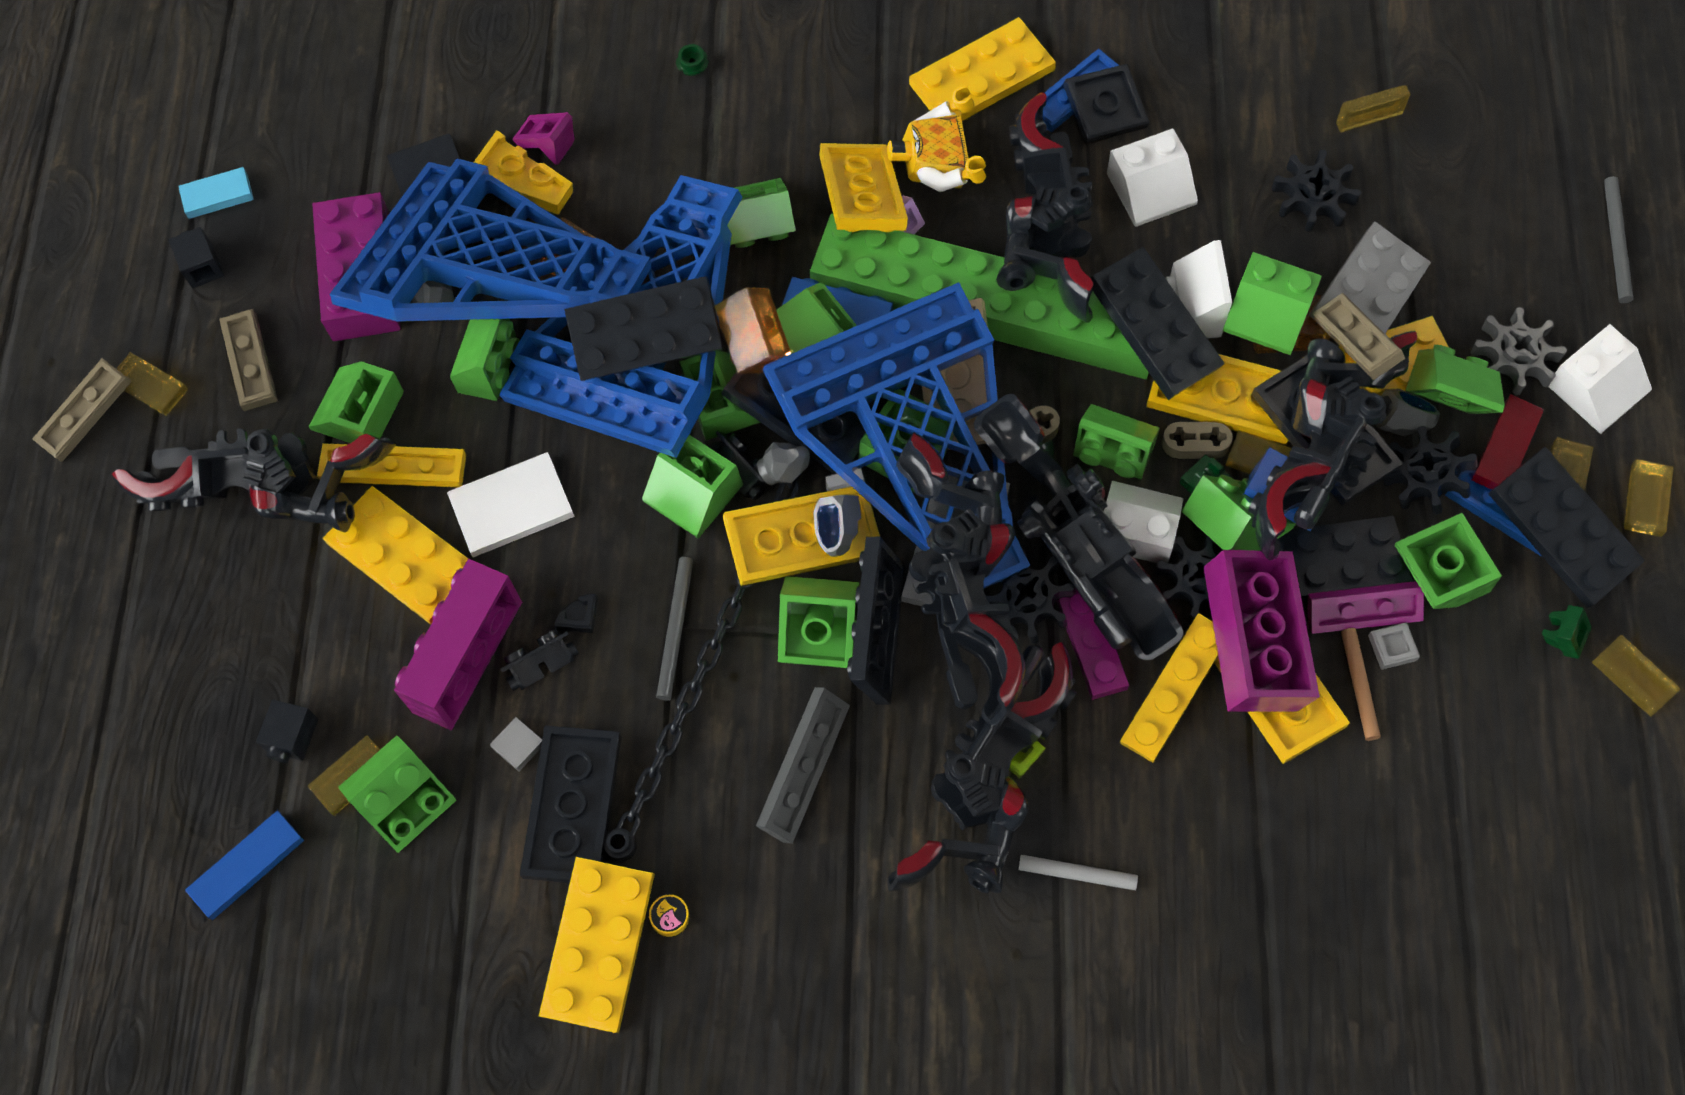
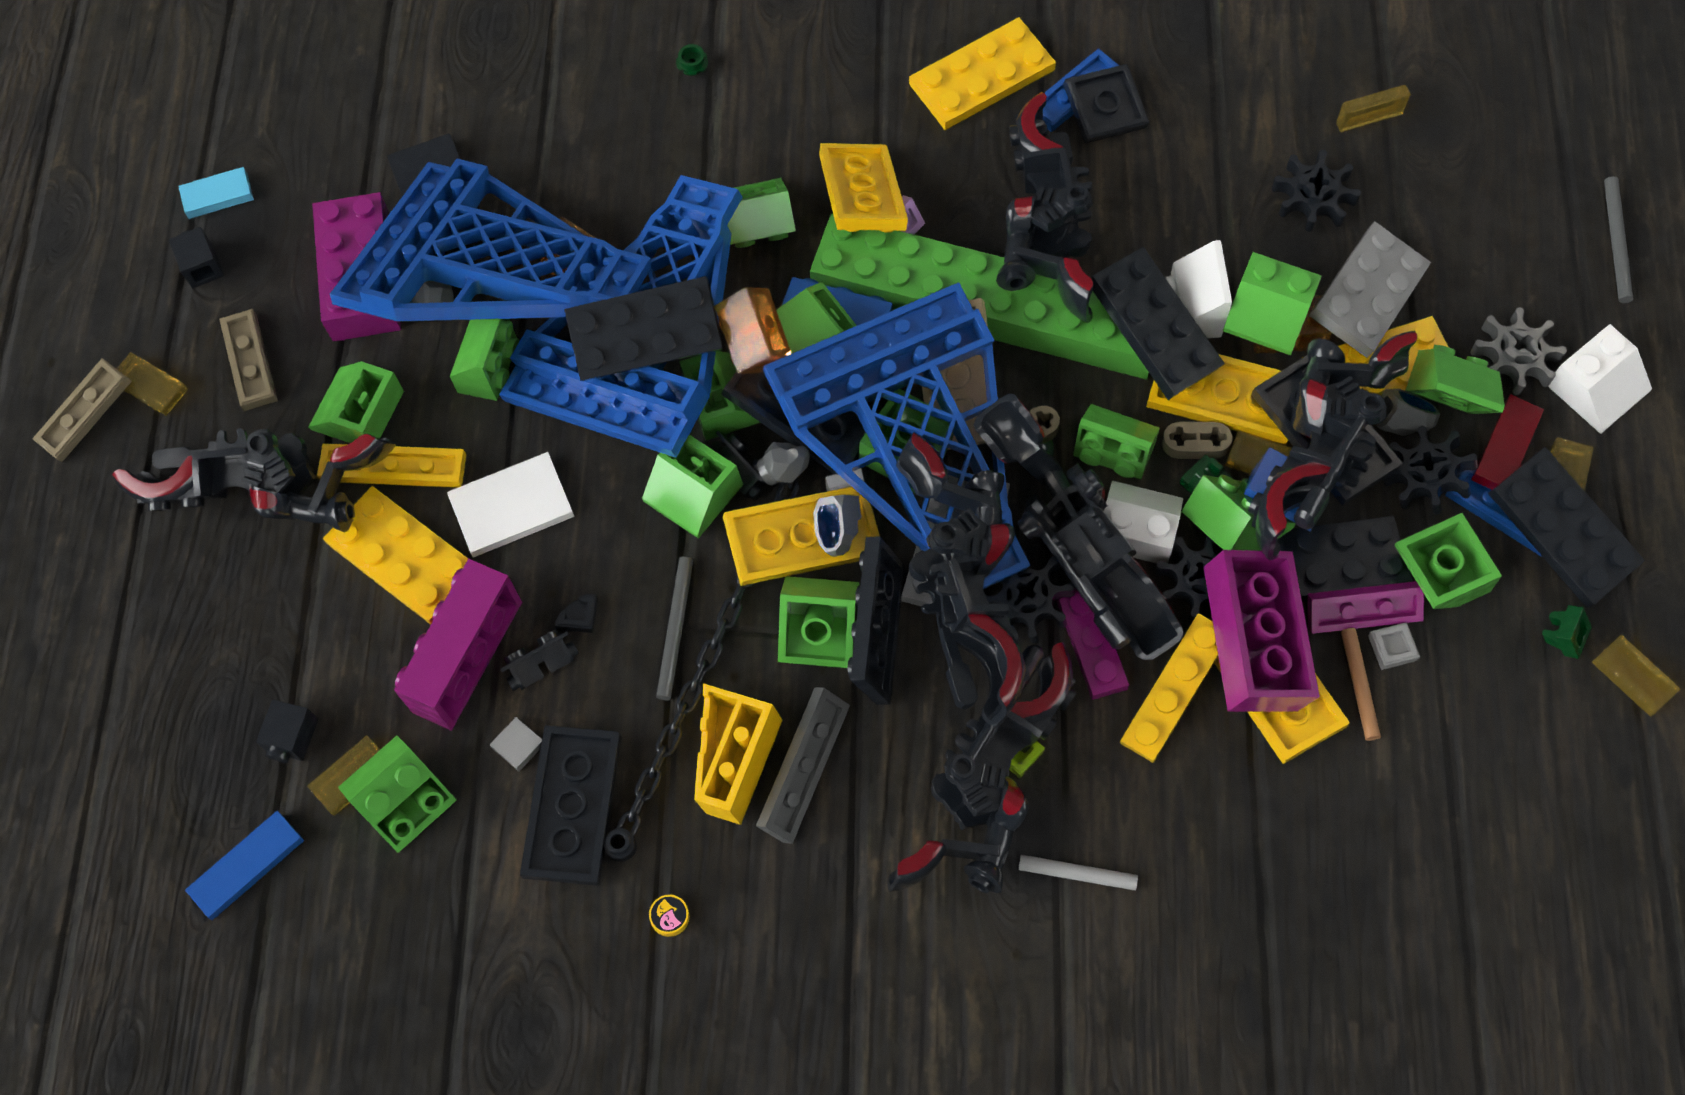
yellow wing [473,130,573,215] -> none
magenta slope [512,112,574,165] -> none
yellow plate [539,857,655,1033] -> none
torso [887,86,986,192] -> none
white slope [1107,128,1198,227] -> none
dark tan tile [1312,293,1405,380] -> none
clear yellow tile [1624,459,1673,537] -> none
none -> yellow wedge [694,683,783,825]

